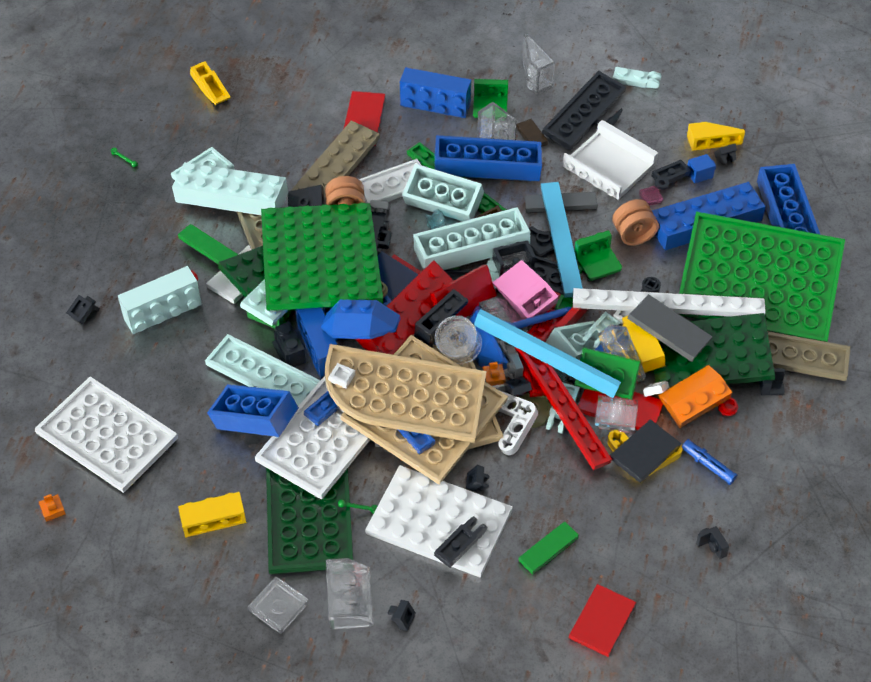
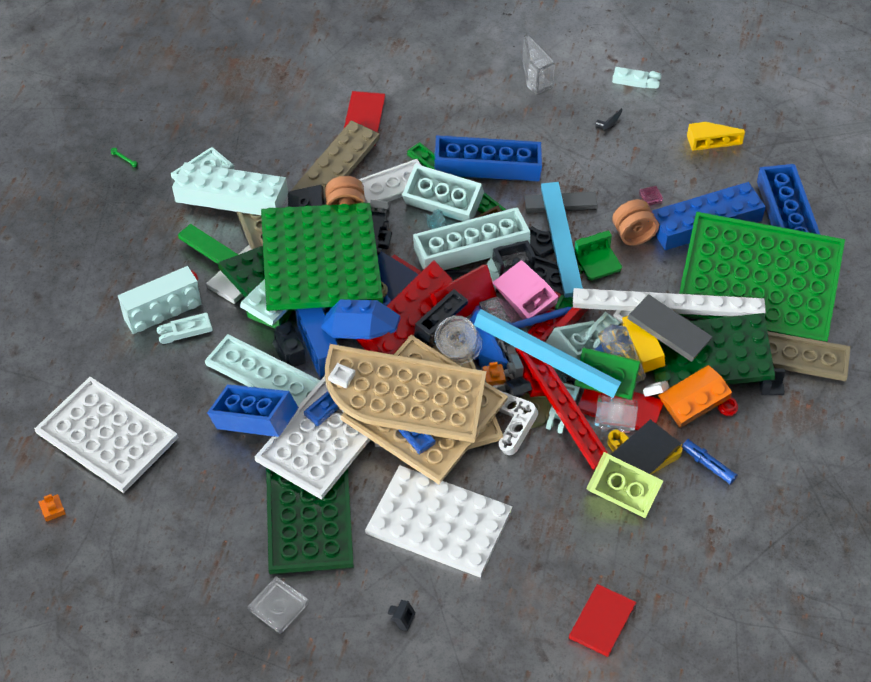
black bracket [66,295,100,324] -> none
yellow brick [178,492,246,538] -> none
yellow slope [190,61,231,105] -> none
clear slope [326,558,374,629] -> none
green hinge [338,500,378,514] -> none
blue brick [400,67,471,118] -> none
black hinge [434,516,488,568] -> none
black tile [466,464,490,492] -> none
green bracket [473,79,508,119] -> none
clear slope [477,102,516,140] -> none
dark brown tile [516,118,548,147] -> none
green tile [518,521,579,575] -> none
black plate [542,70,626,150] -> none
white panel [563,120,658,200] -> none
black wheel [641,277,661,293] -> none
black hinge [651,160,691,190] -> none
blue brick [687,154,716,184] -> none
black bracket [696,526,729,559] -> none
black tile [714,143,737,165] -> none
none -> light aqua hinge [157,313,212,344]
none -> yellowish green slope [586,452,663,518]

